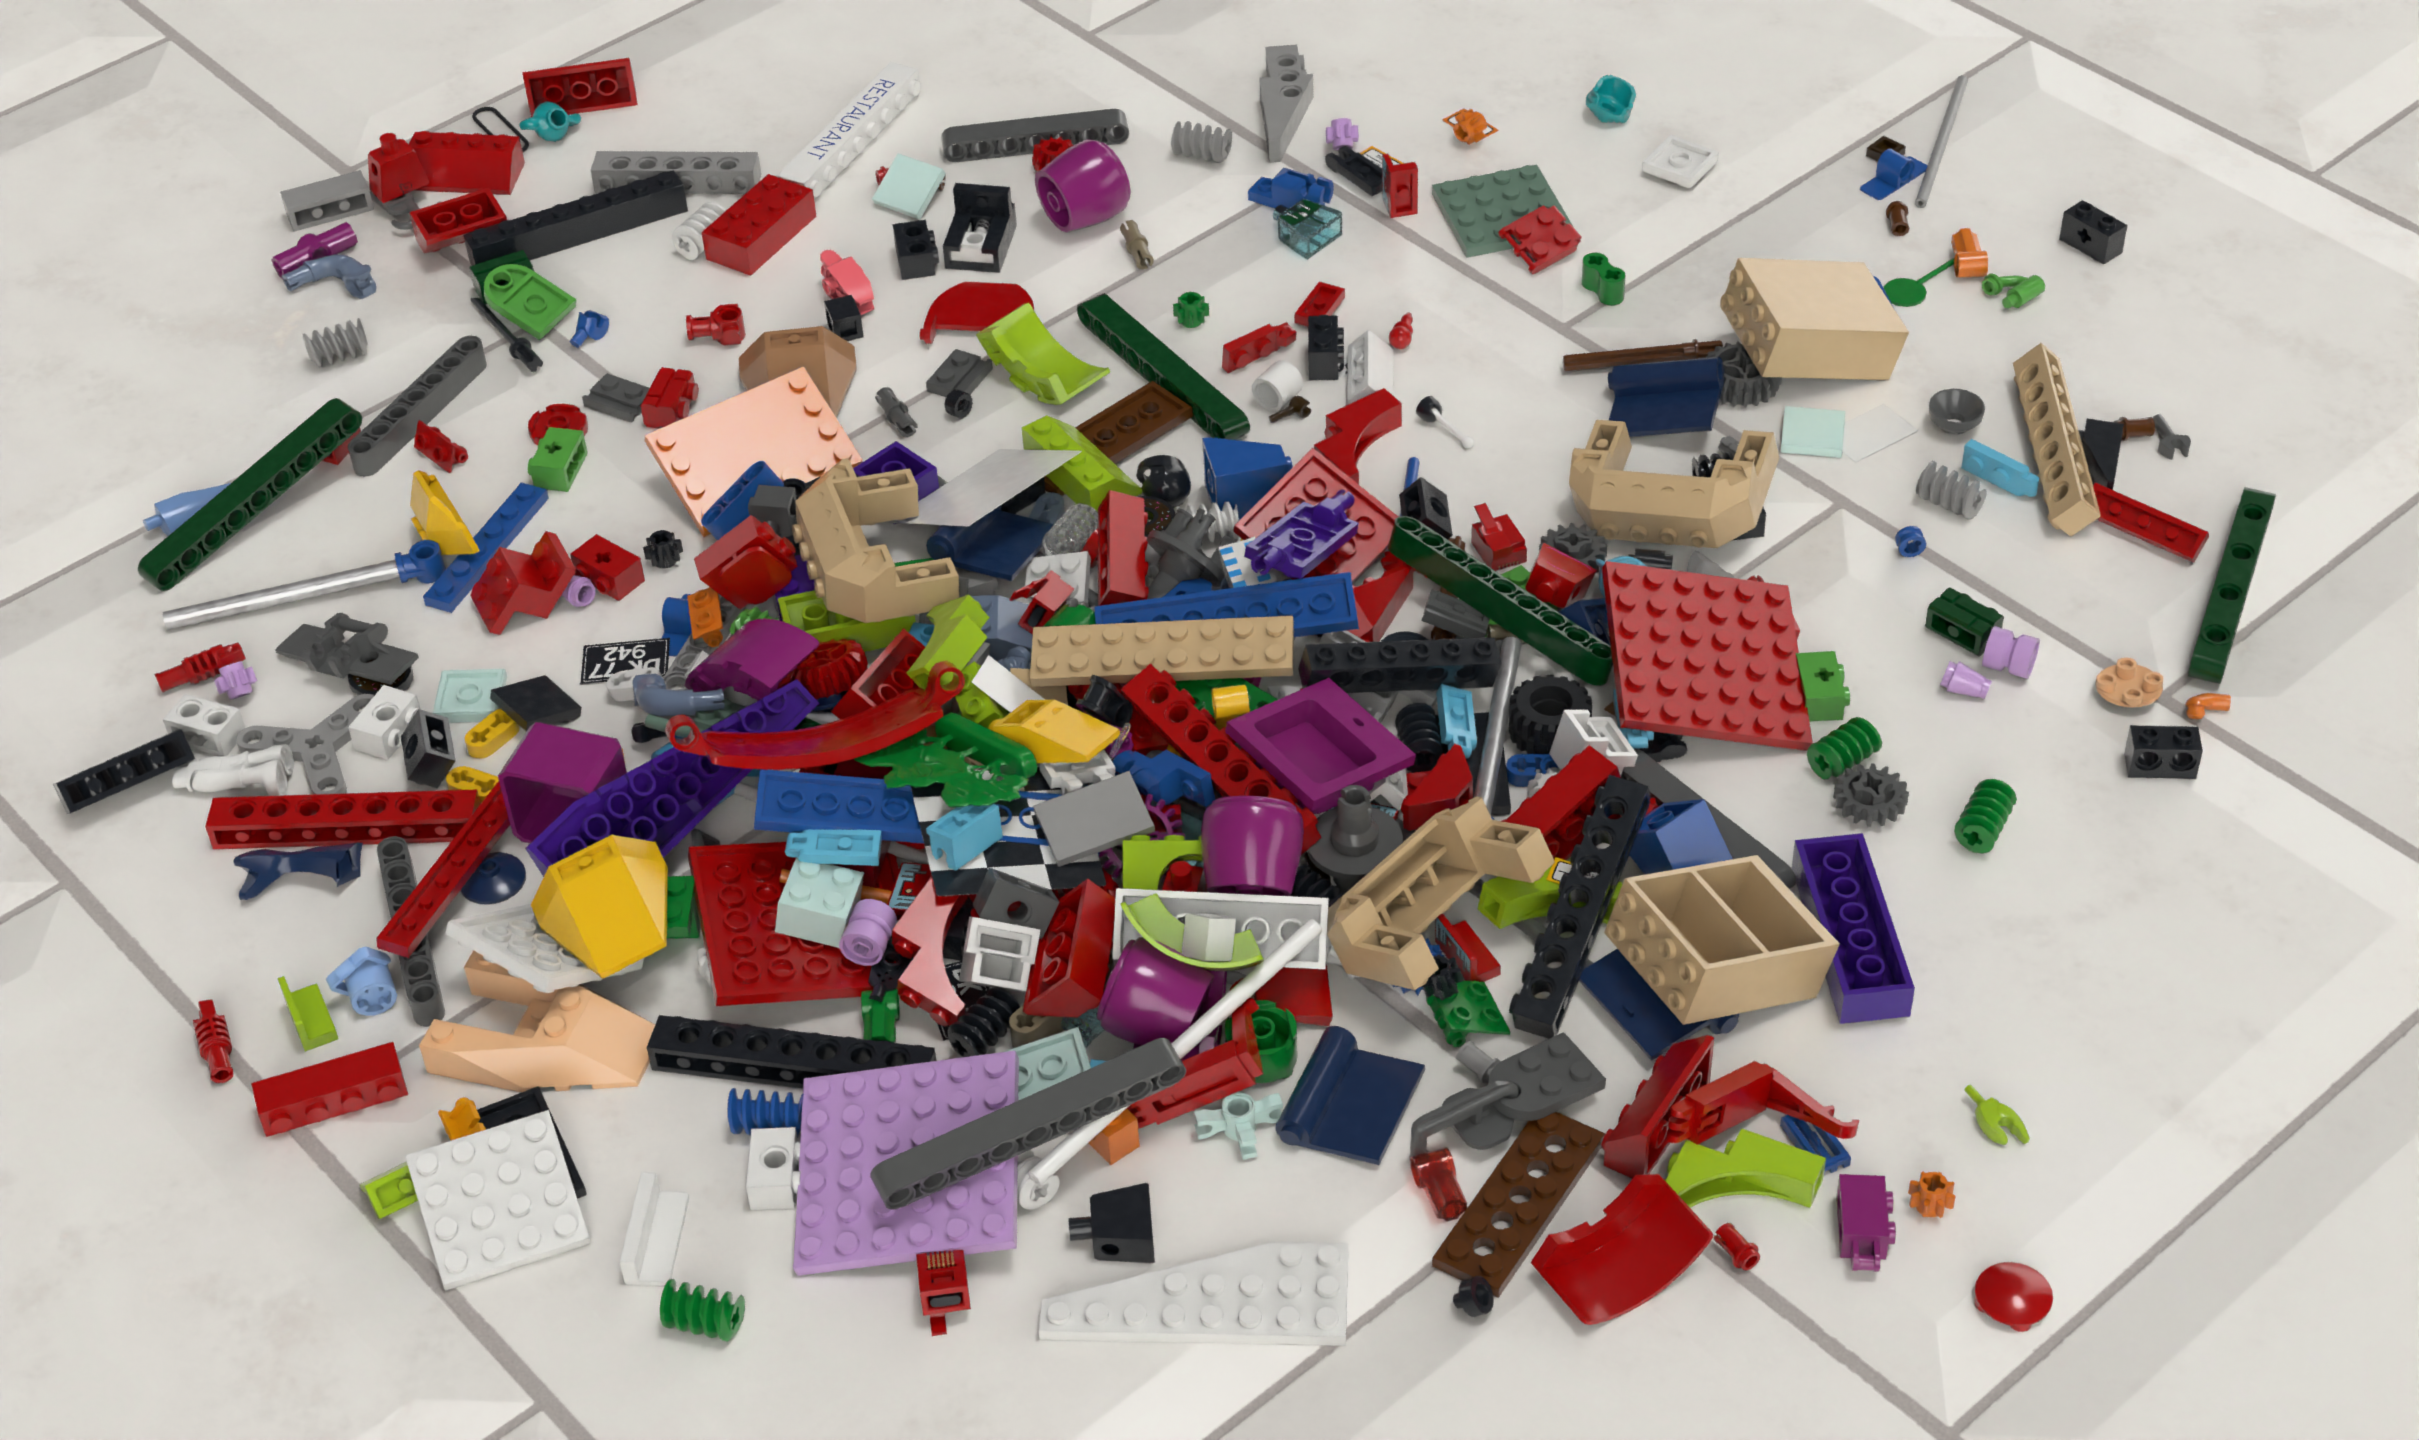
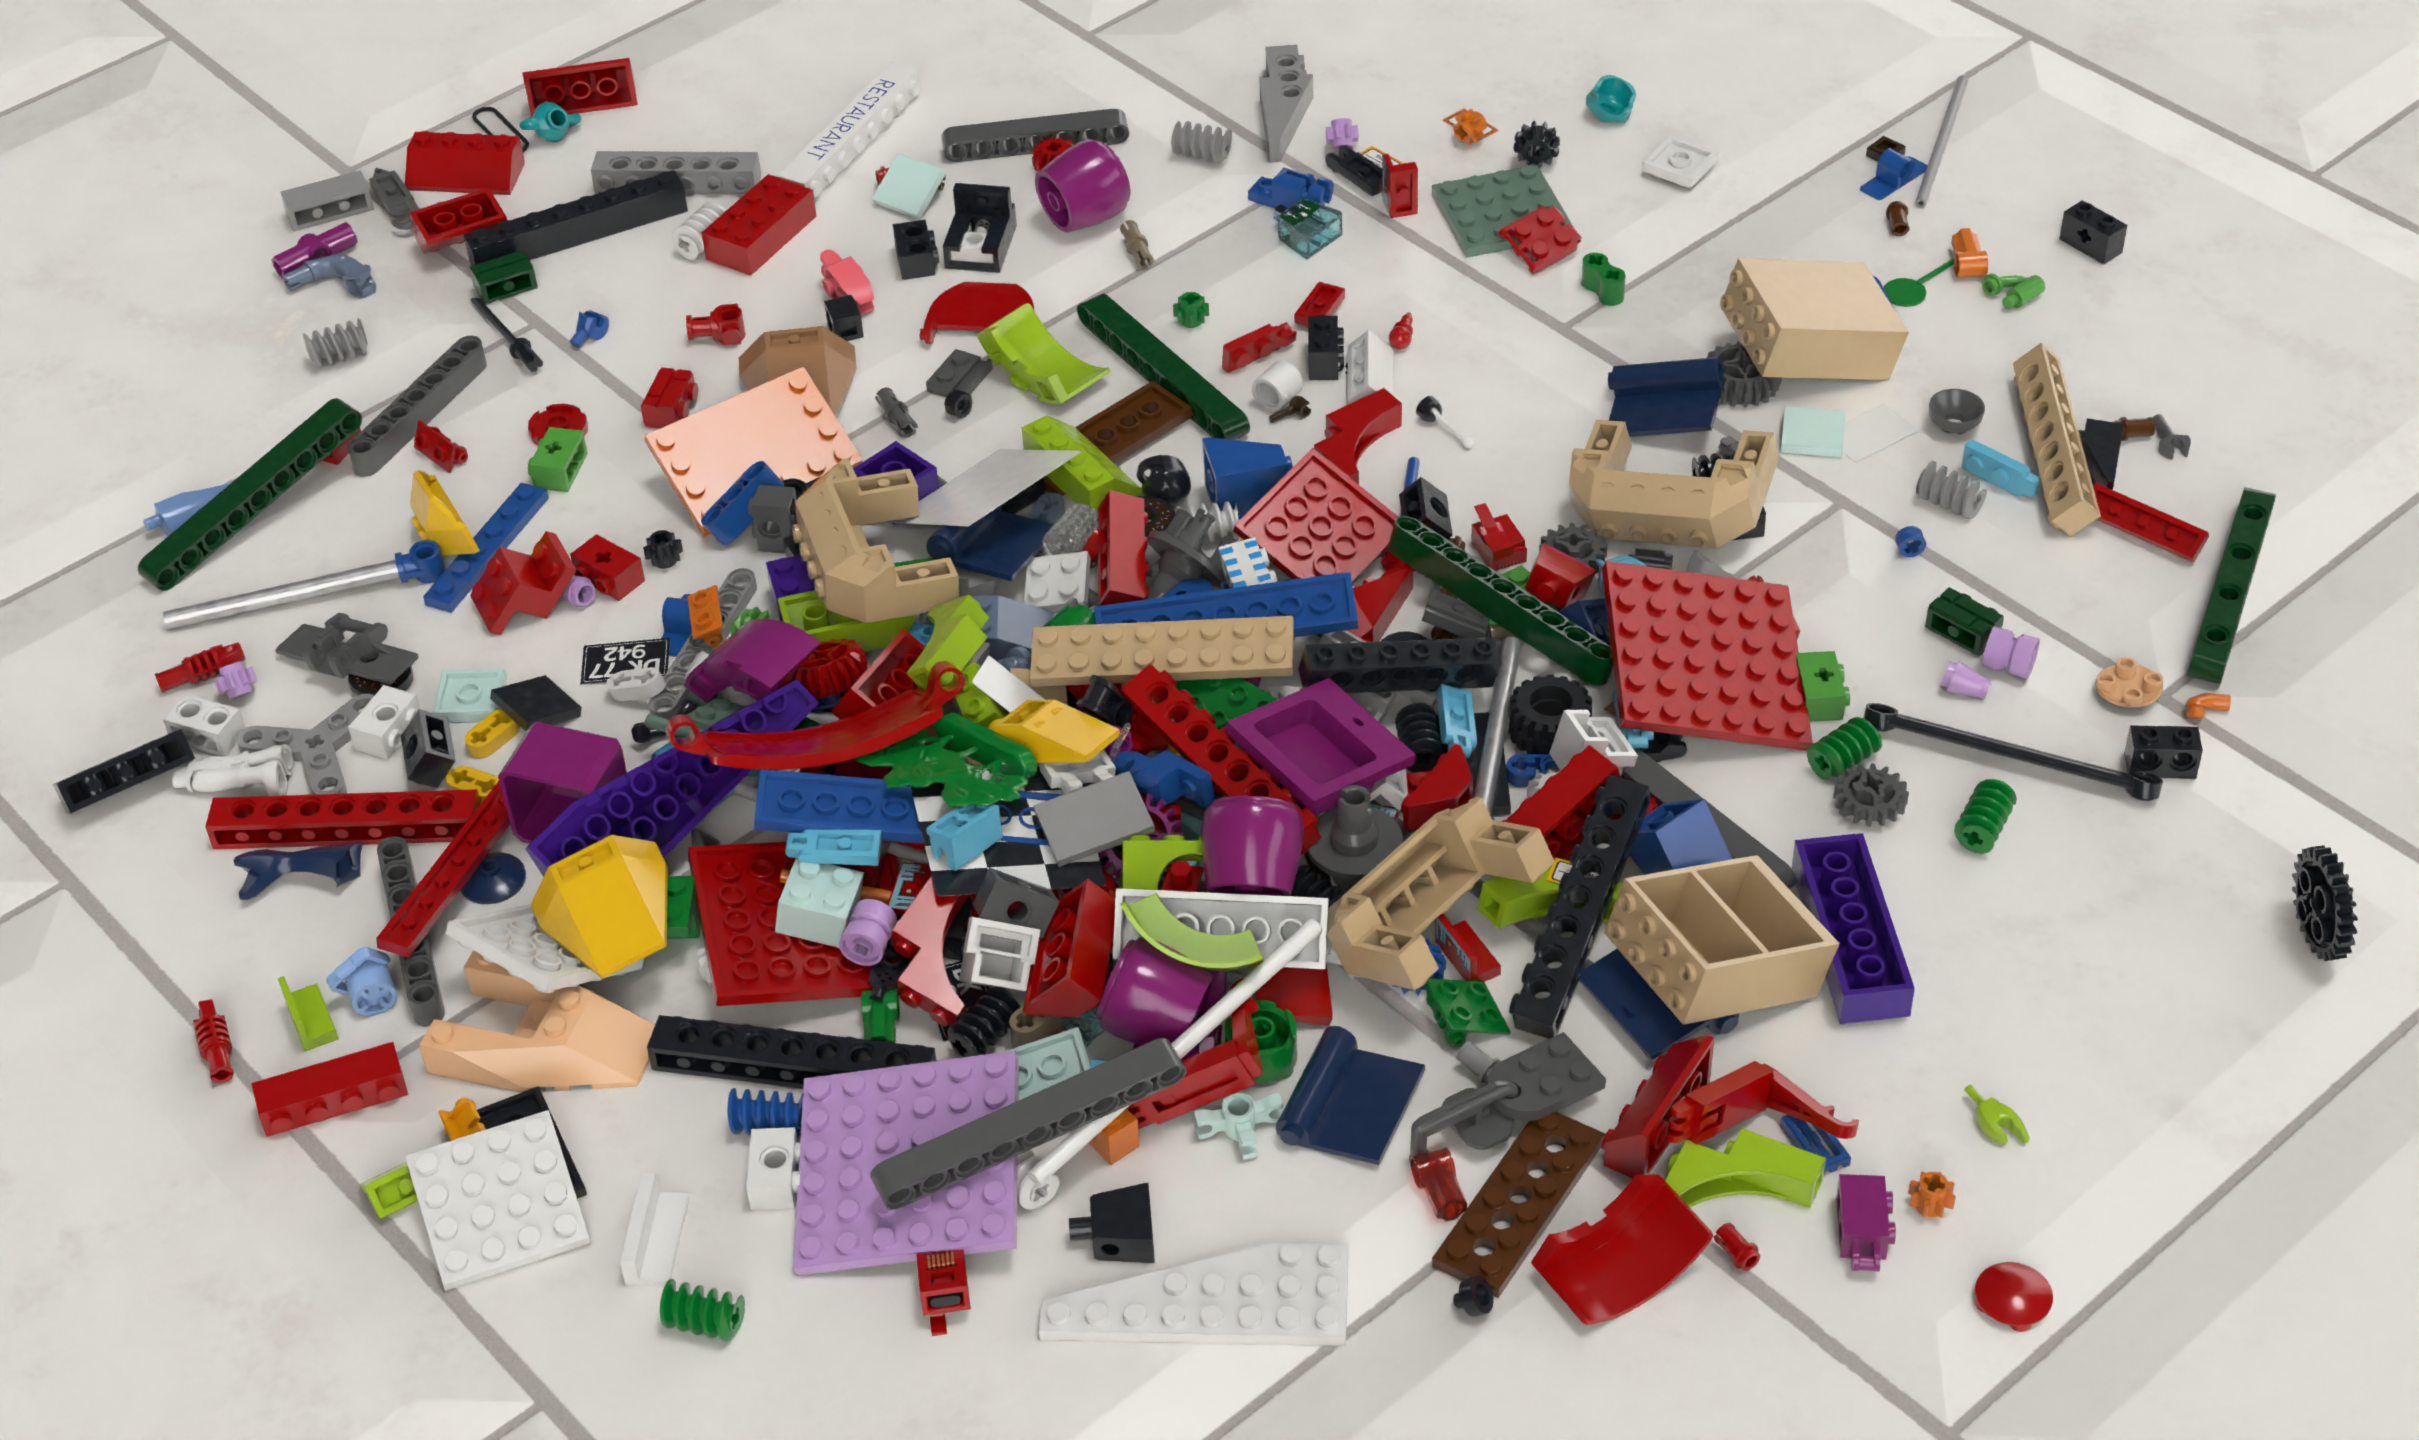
red torso [368,133,429,203] -> none
bright green plate [484,264,576,340] -> none
dark grey plate [582,373,650,423] -> none
sand blue piece [632,674,724,716] -> none
red brick [694,515,798,610] -> none
red piece [1009,570,1074,635] -> none
white panel [1182,913,1236,961] -> none
yellow piece [1212,685,1250,730] -> none
dark purple plate [1244,490,1359,579] -> none
black gear [1422,955,1464,1000] -> none
reddish brown axle [1563,339,1723,371] -> none
none -> black gear [1513,120,1560,169]
none -> black piece [1863,703,2163,801]
none -> black gear [2292,845,2358,962]

